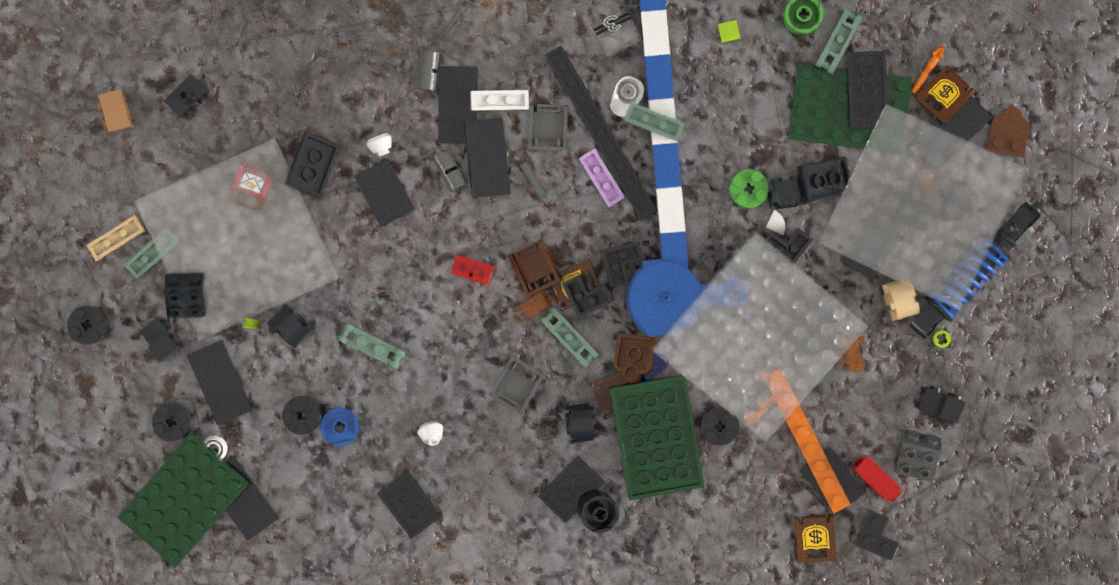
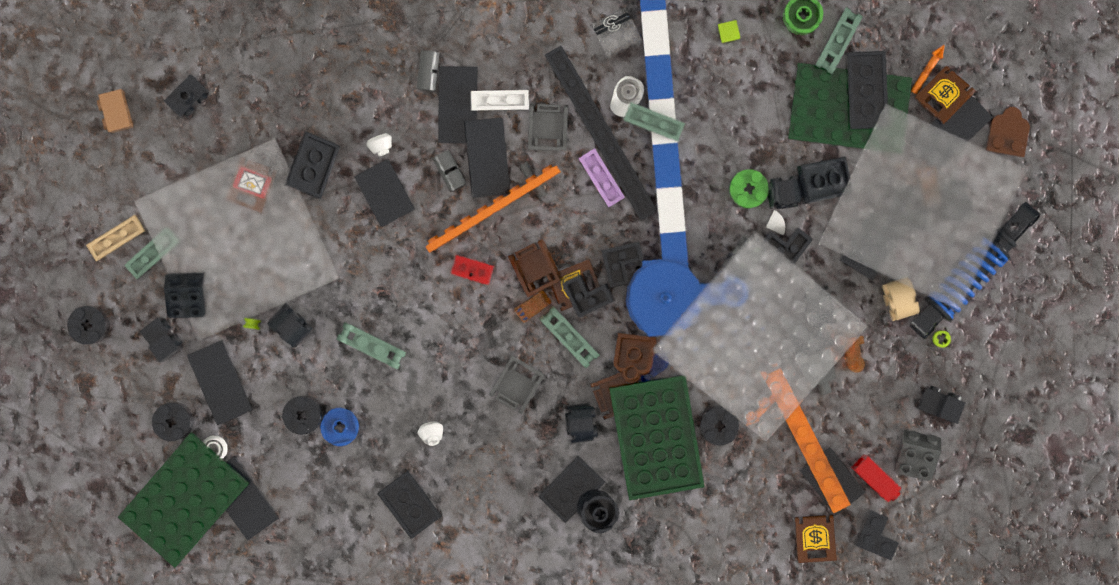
none -> orange plate [425,165,561,253]

